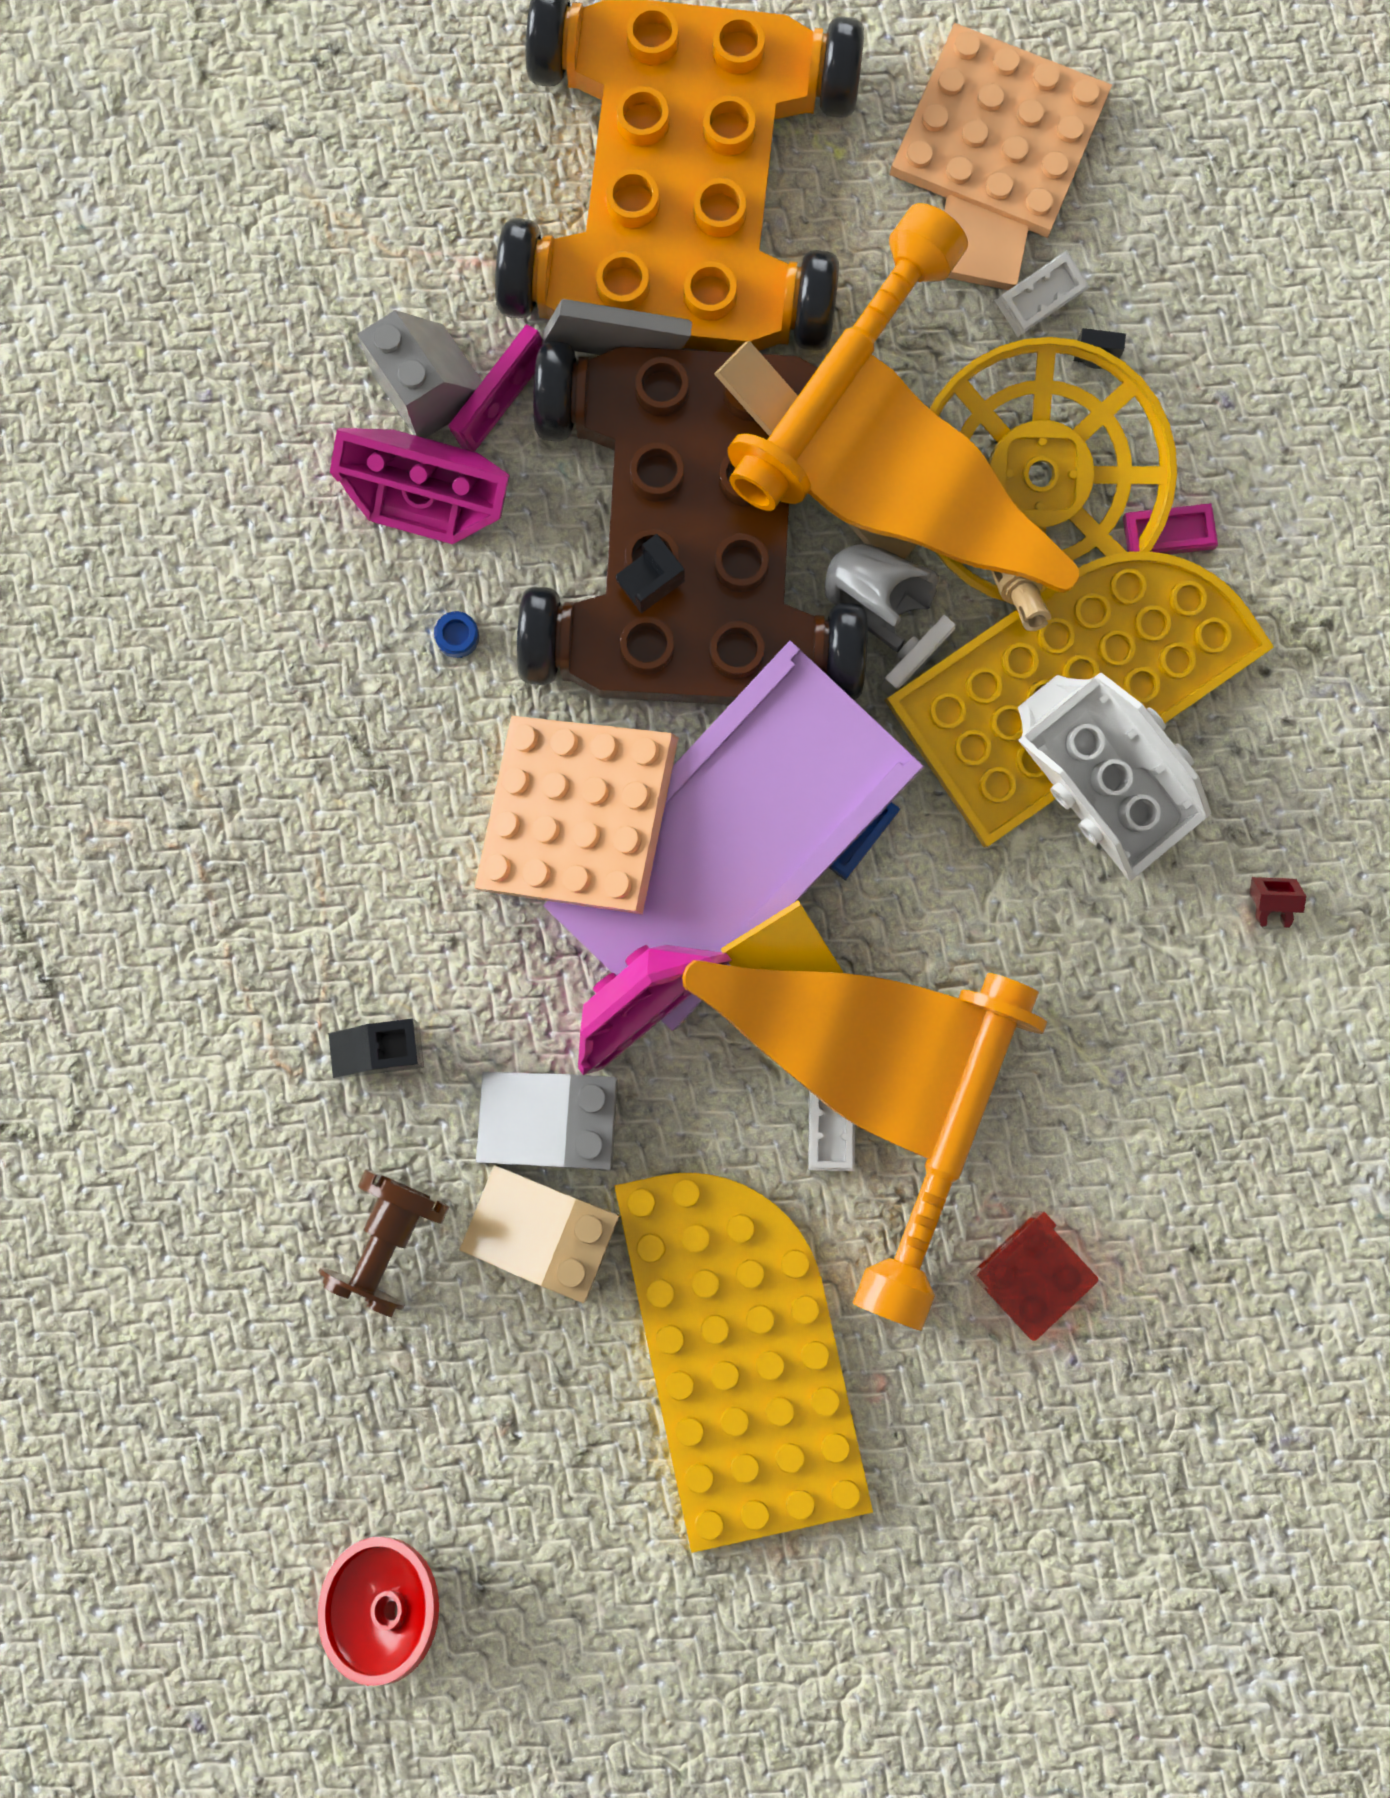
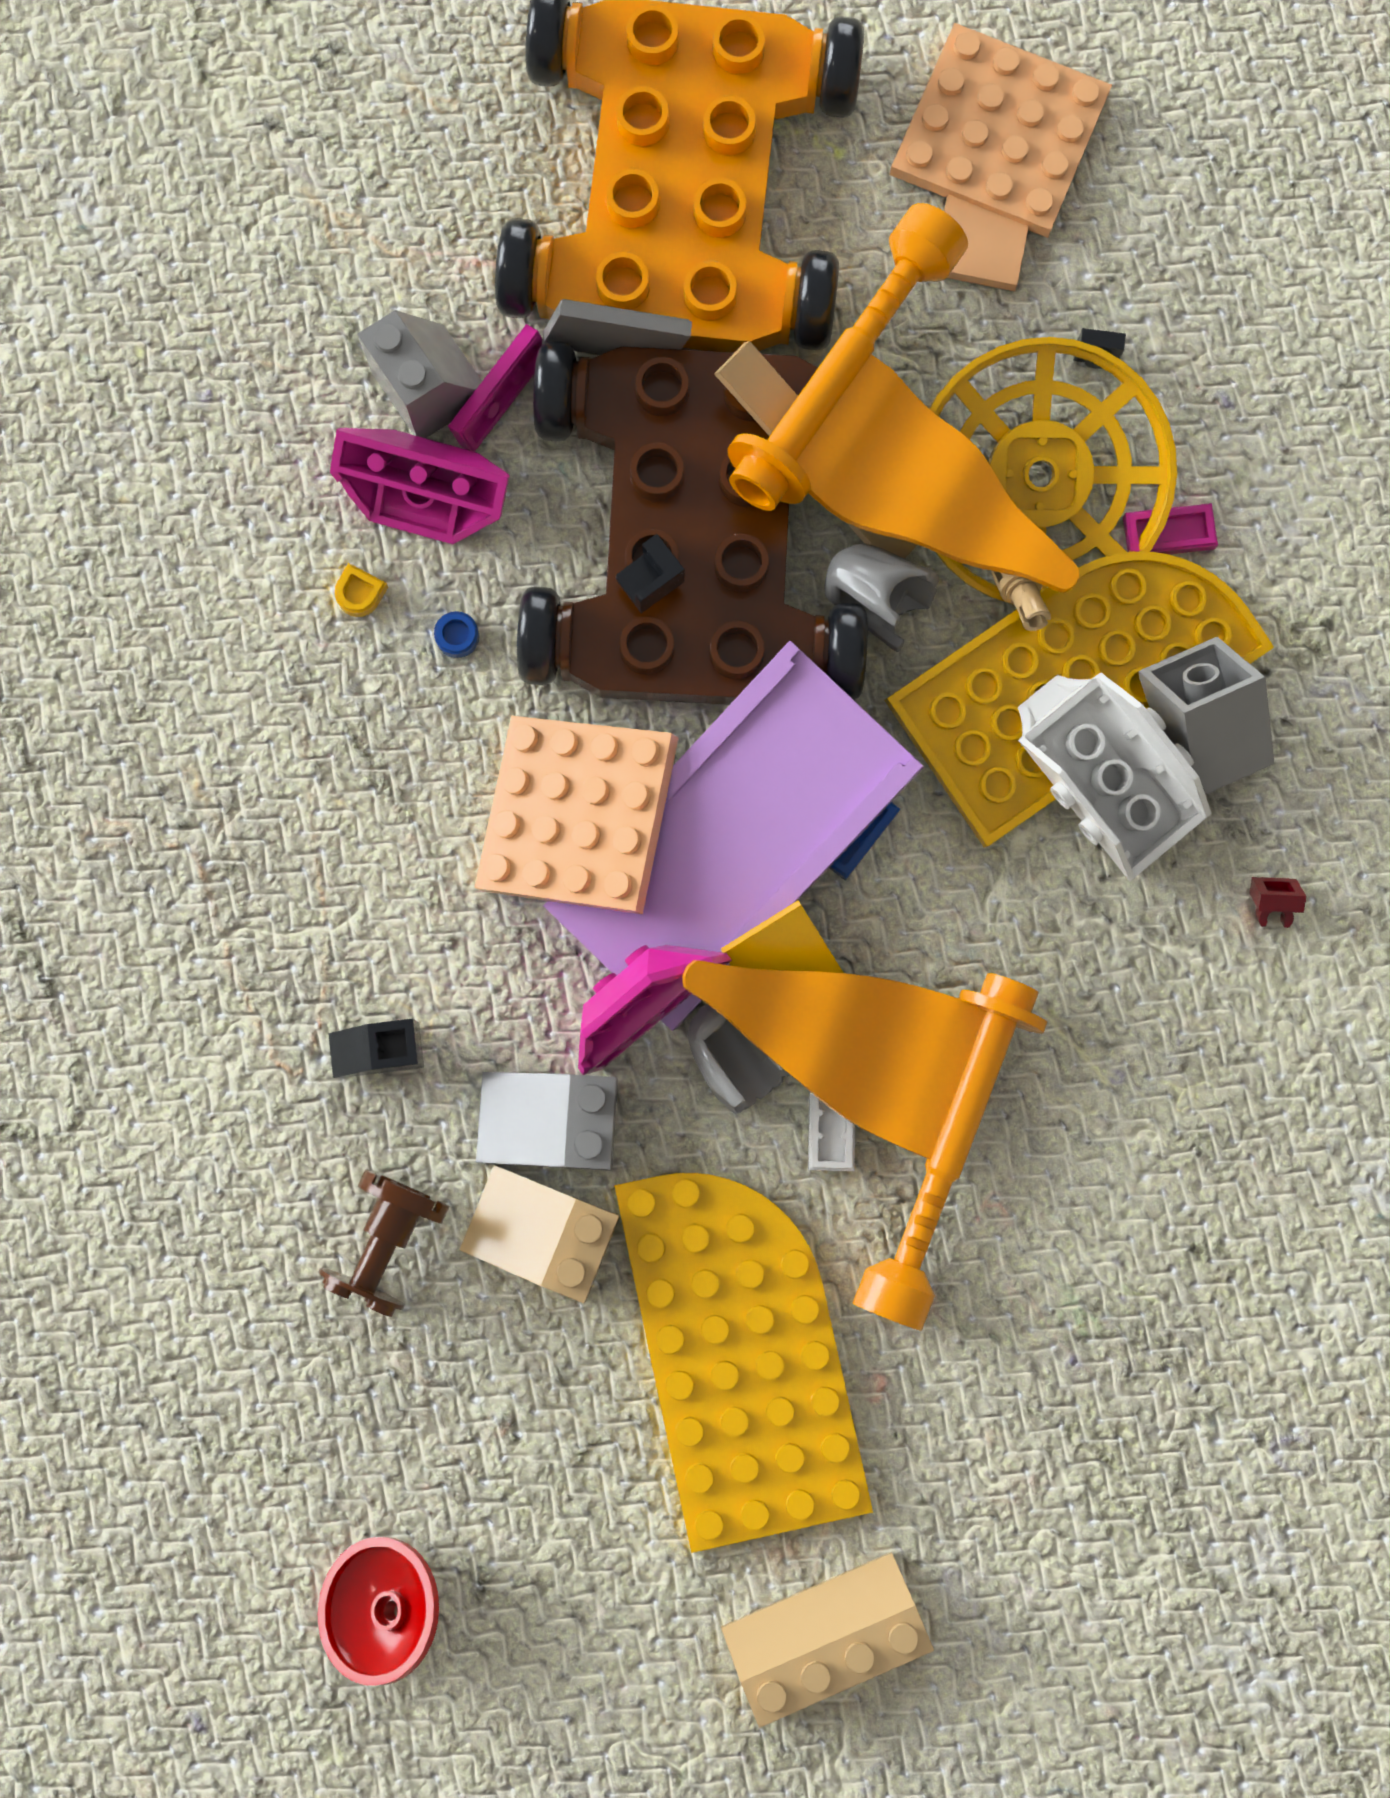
white plate [881,614,956,696] -> none
clear red bracket [970,1211,1098,1341] -> none
white plate [994,250,1090,337] -> none
none -> yellow tile [335,563,388,617]
none -> light grey hair [688,1004,790,1114]
none -> tan slope [721,1552,934,1728]
none -> light grey slope [1138,637,1274,795]

